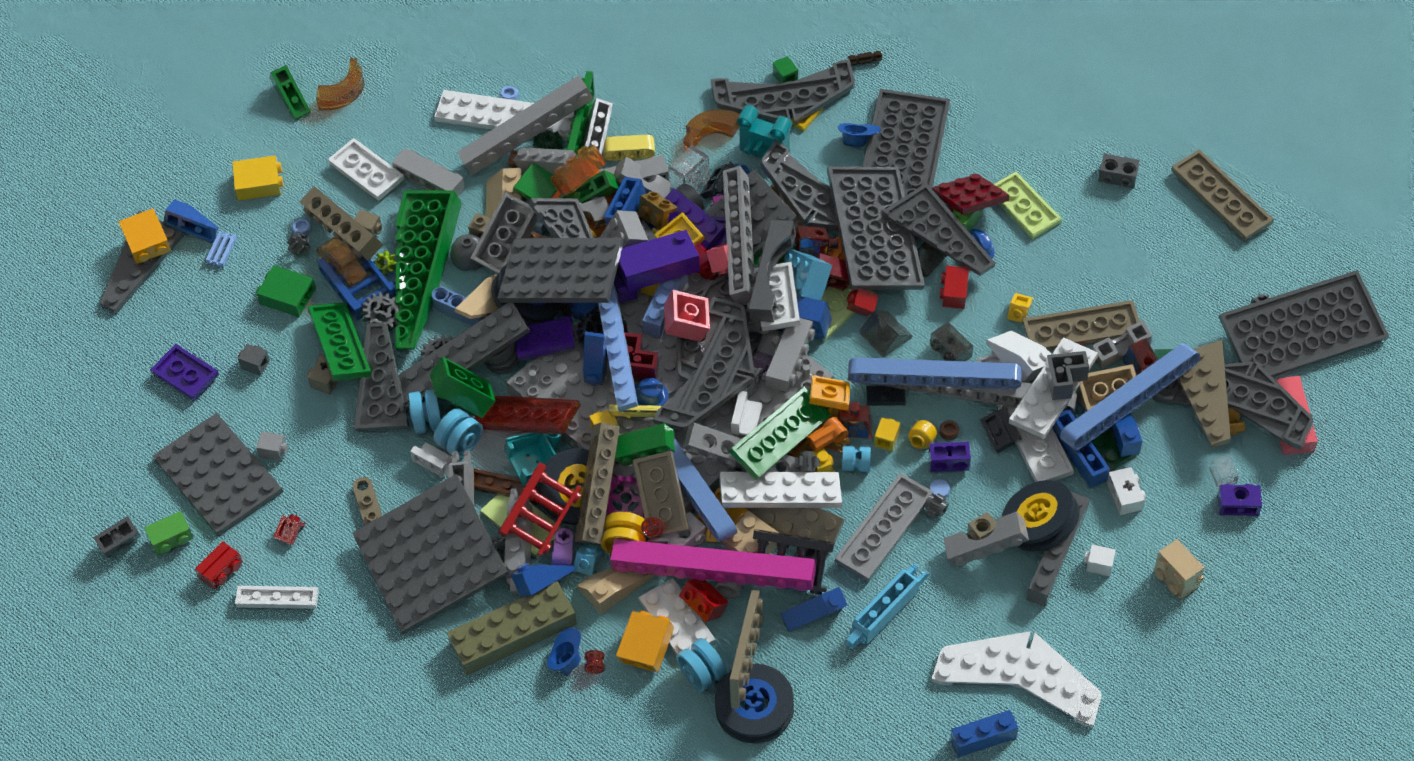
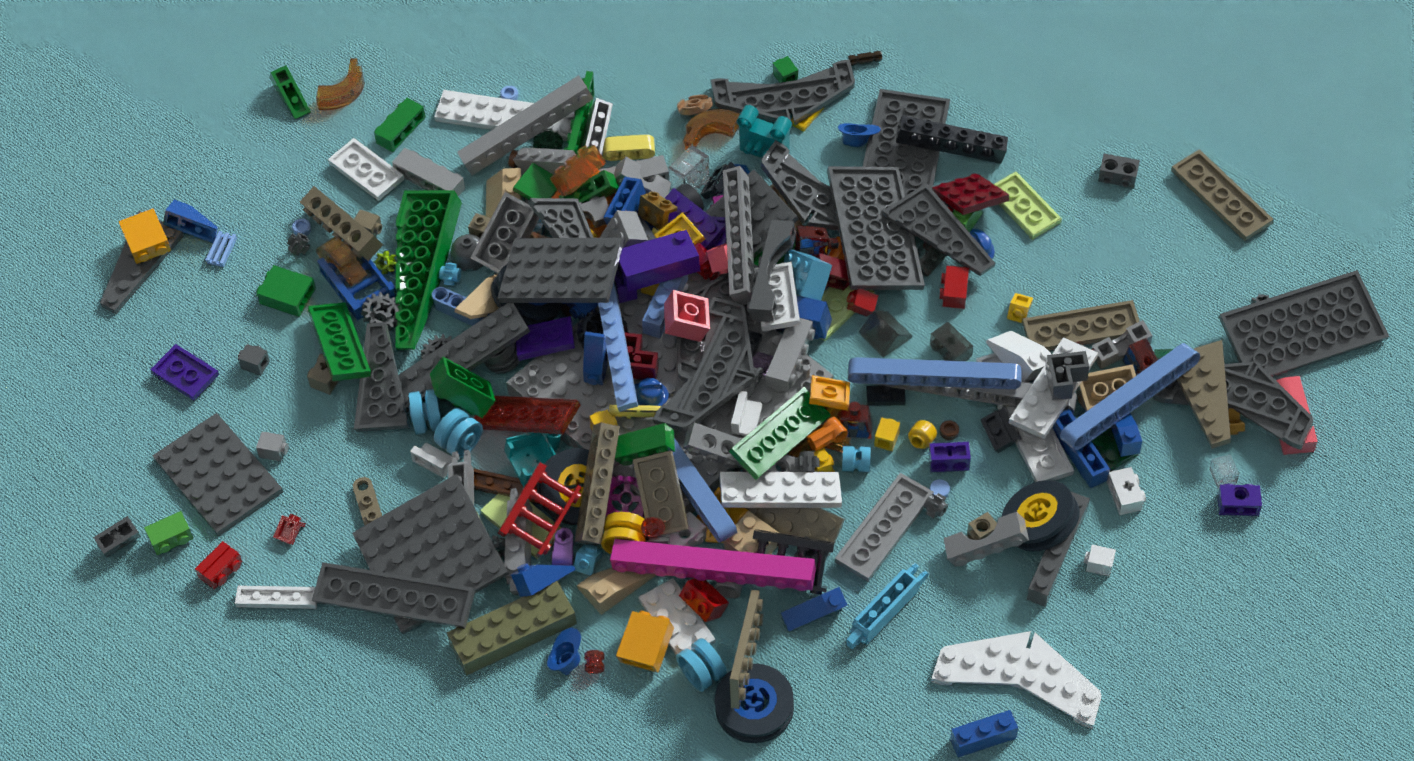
yellow brick [232,155,284,201] -> none
tan brick [1154,539,1205,600] -> none
none -> dark grey plate [312,562,475,629]
none -> green brick [374,98,426,152]
none -> medium azure gear [439,262,461,286]
none -> medium nougat tile [677,95,713,115]
none -> black brick [896,115,1008,164]

